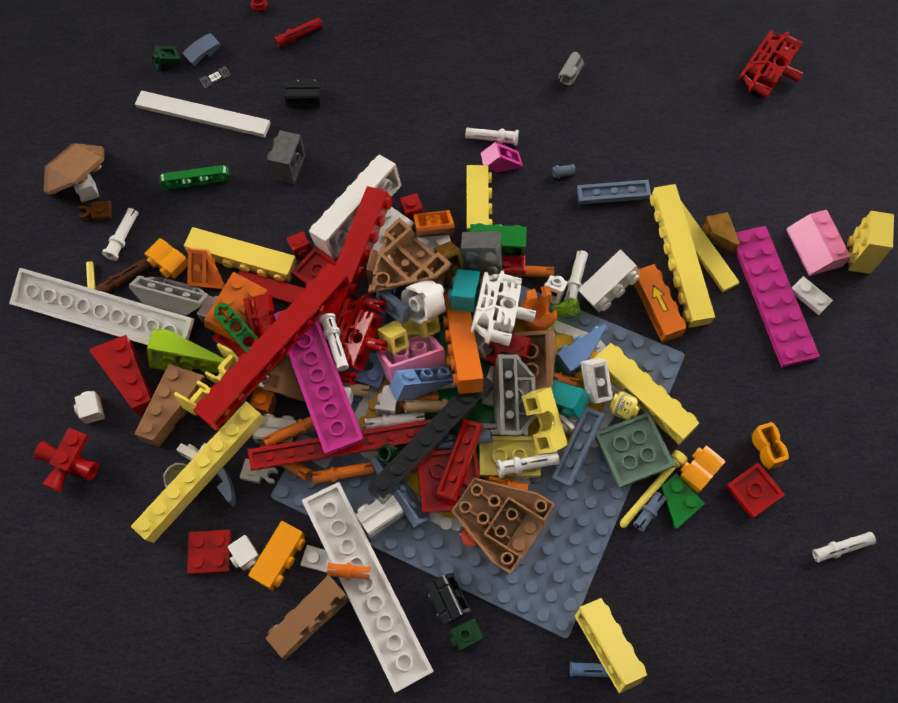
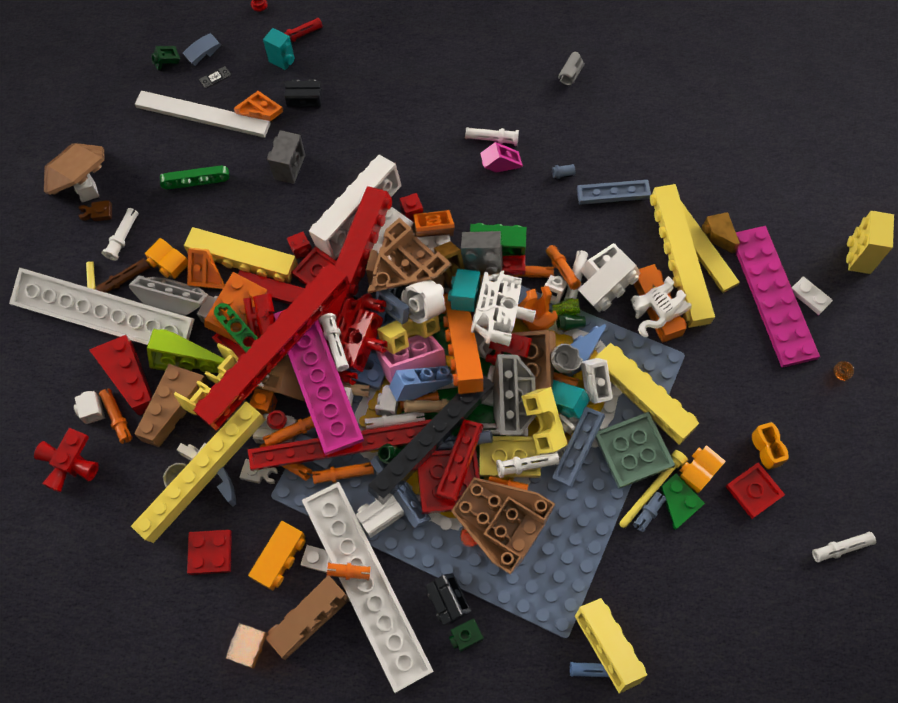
white brick [227,535,260,571] -> none
light yellow brick [467,165,492,232] -> none
light yellow head [609,391,640,420] -> none
red piece [739,30,804,98] -> none
bright pink slope [786,210,851,276] -> none
none -> orange pin [99,388,133,444]
none -> clear orange piece [226,623,267,669]
none -> orange wing [234,91,283,121]
none -> teal brick [263,28,295,70]
none -> red plate [267,410,287,430]
none -> orange pin [546,245,581,290]
none -> light grey hair [551,344,583,373]
none -> dark green cone [556,313,586,332]
none -> white brick [581,243,620,280]
none -> white animal [631,276,692,337]
none -> clear orange plate [833,361,854,380]

